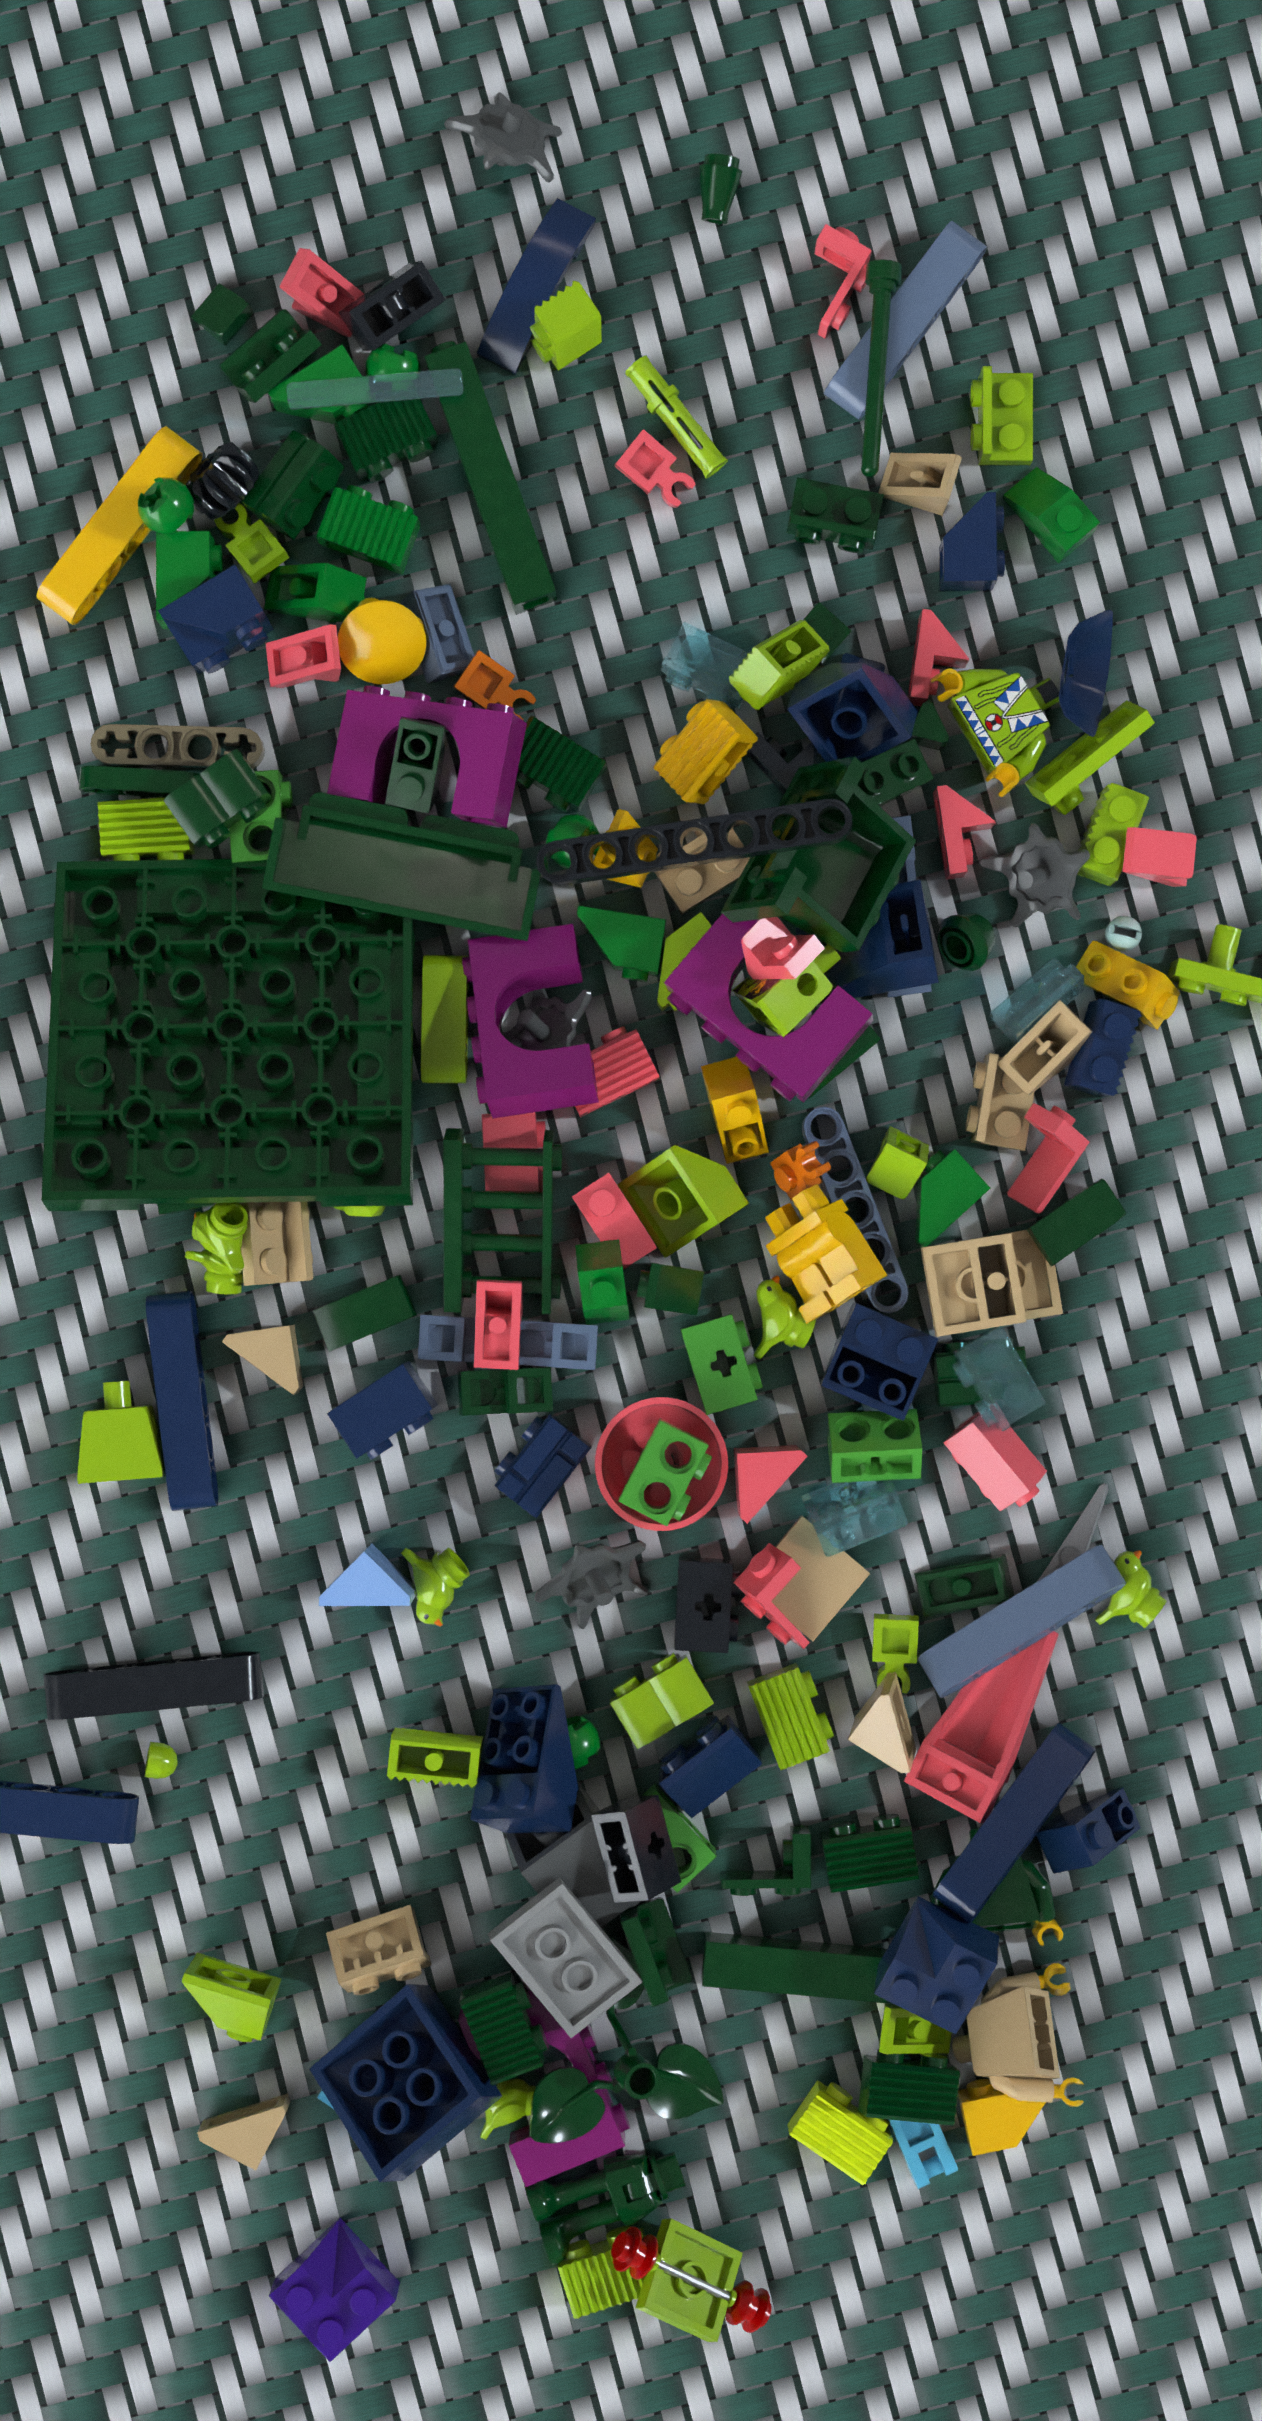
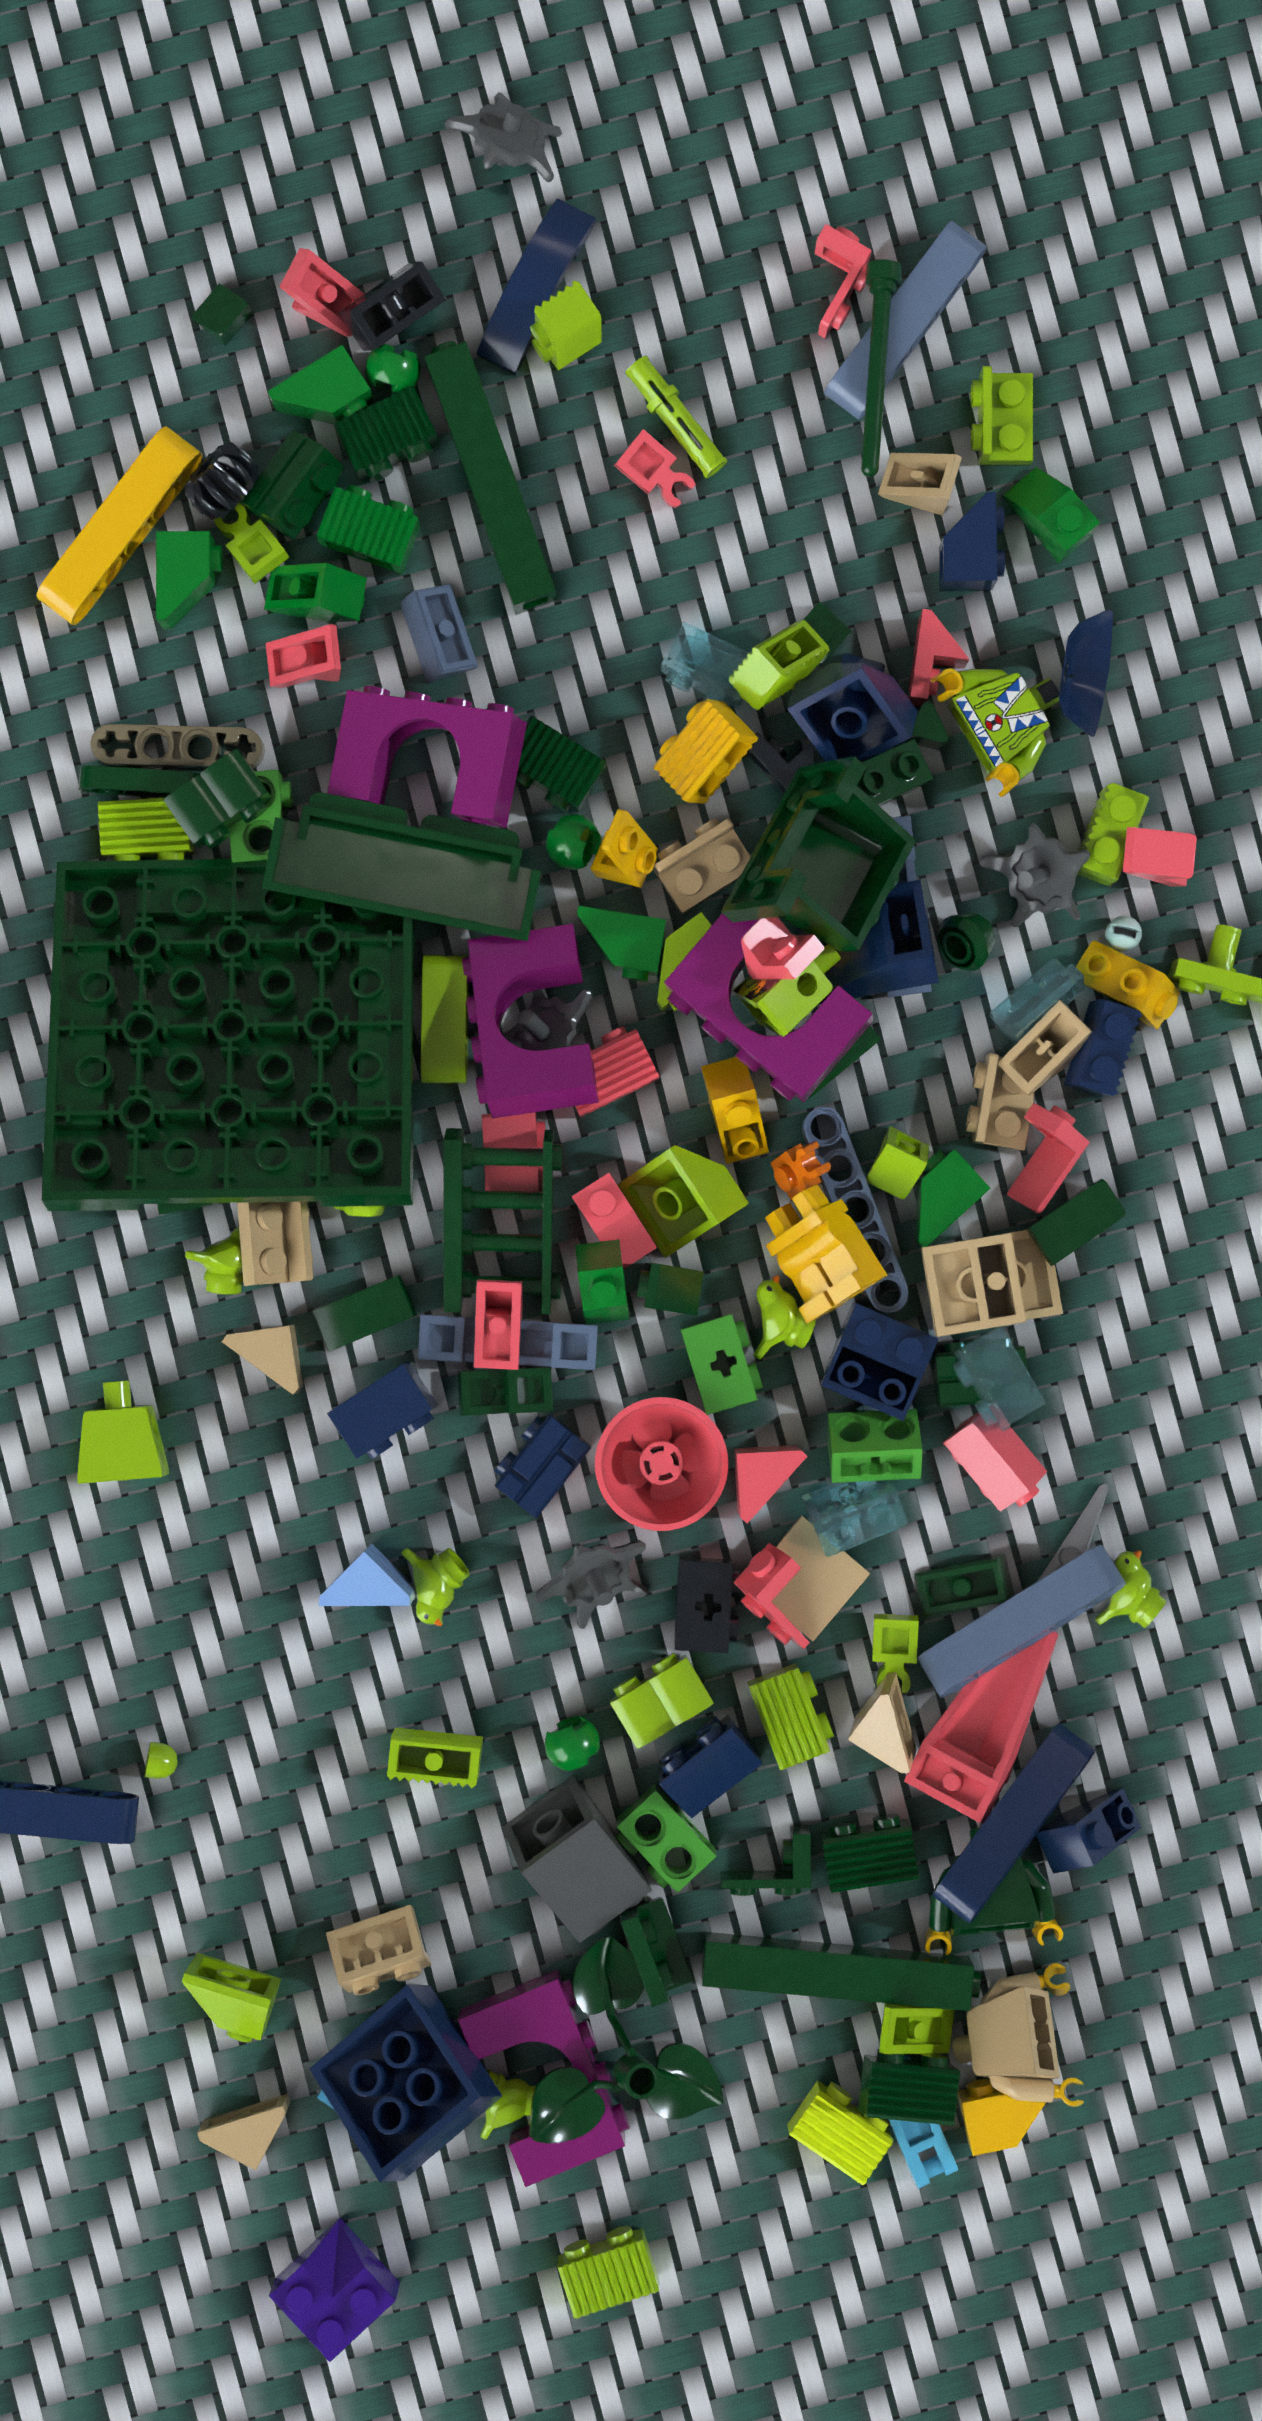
black beam [43,1651,264,1720] -> none
green piece [138,477,194,534] -> none
dark blue beam [146,1290,219,1511] -> none
dark blue slope [158,565,274,674] -> none
lime animal [192,1203,248,1274] -> none
dark green bracket [219,309,322,403] -> none
clear light blue axle [286,368,464,410] -> none
yellow dish [338,597,426,684] -> none
dark green slope [385,716,445,814] -> none
orange plate [453,650,536,720] -> none
dark green brick [459,1972,549,2086] -> none
dark blue slope [470,1684,578,1833] -> none
light grey plate [488,1877,642,2038] -> none
dark green piece [524,2152,686,2265] -> none
black beam [536,799,853,885] -> none
black brick [591,1795,681,1903] -> none
lime plate [611,2218,772,2342] -> none
bright green brick [618,1418,712,1526] -> none
dark green cone [699,154,743,224] -> none
dark green bracket [786,477,884,553] -> none
dark blue slope [874,1896,999,2034] -> none
coral slope [933,785,996,880] -> none
lime hinge [1025,700,1155,815] -> none

